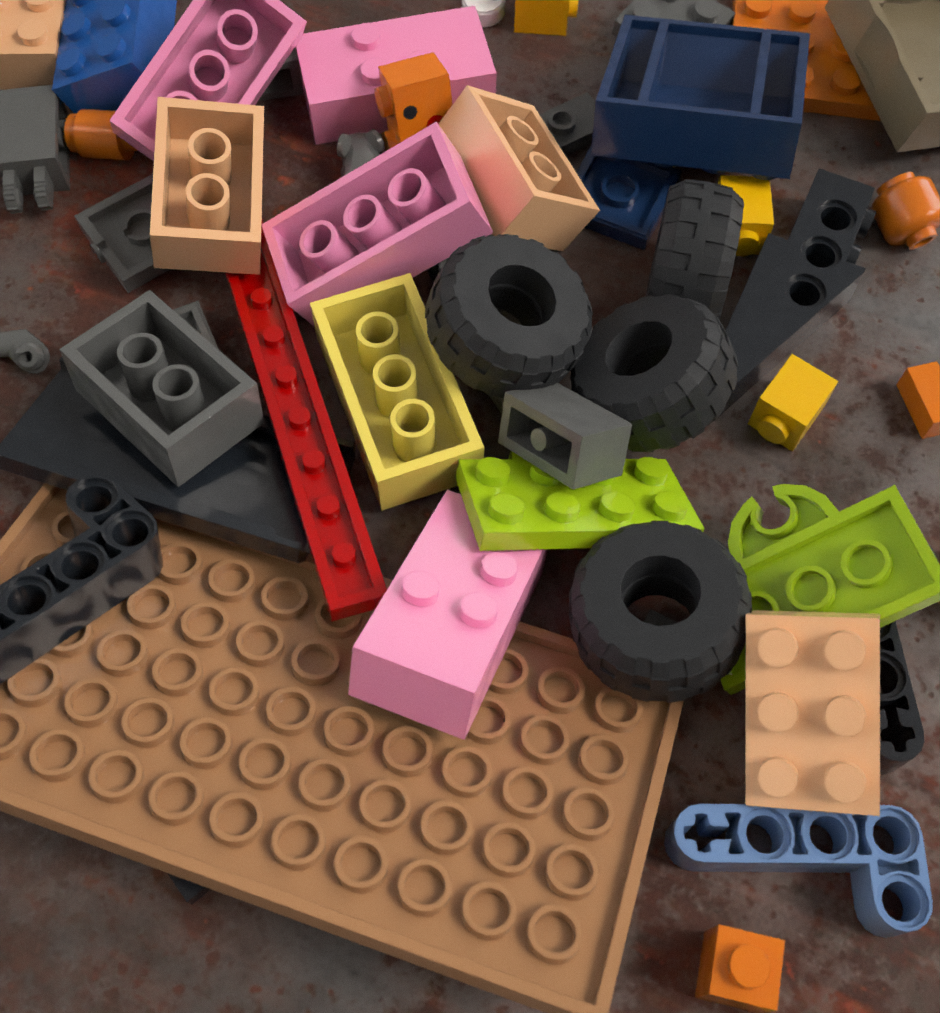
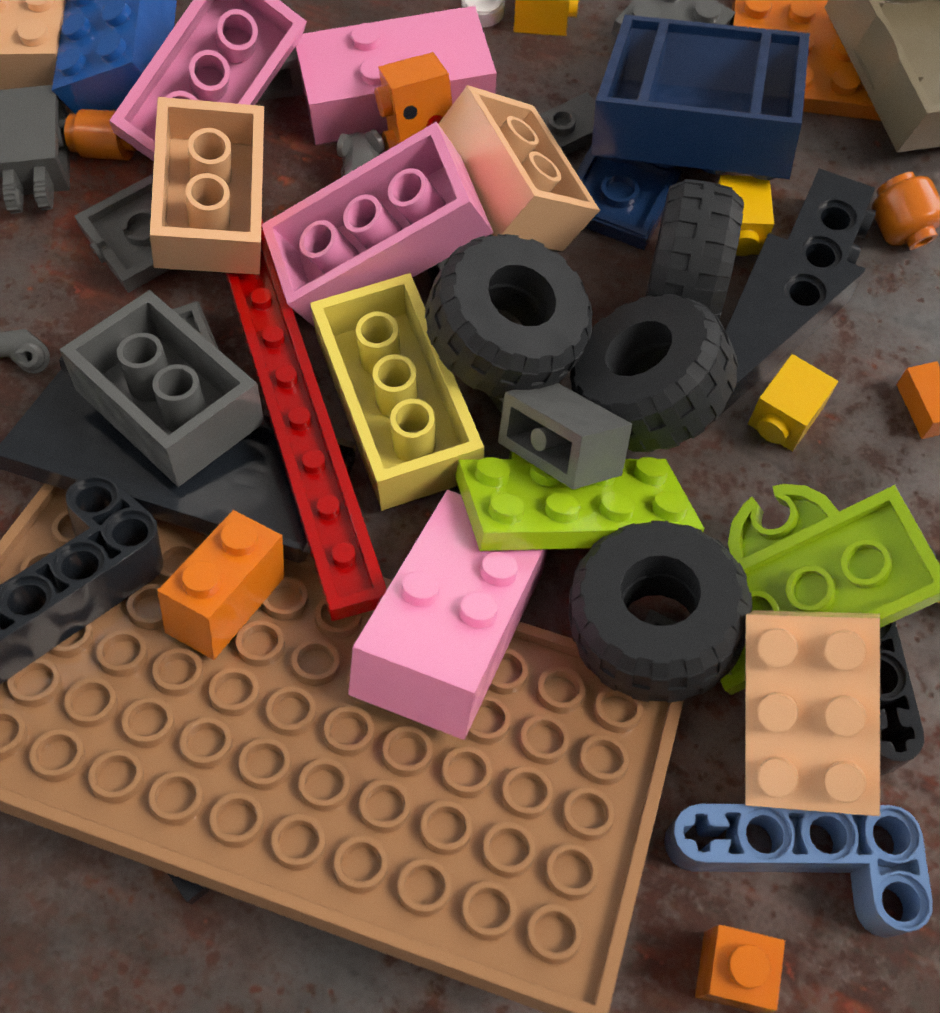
none -> orange brick [157,510,284,660]

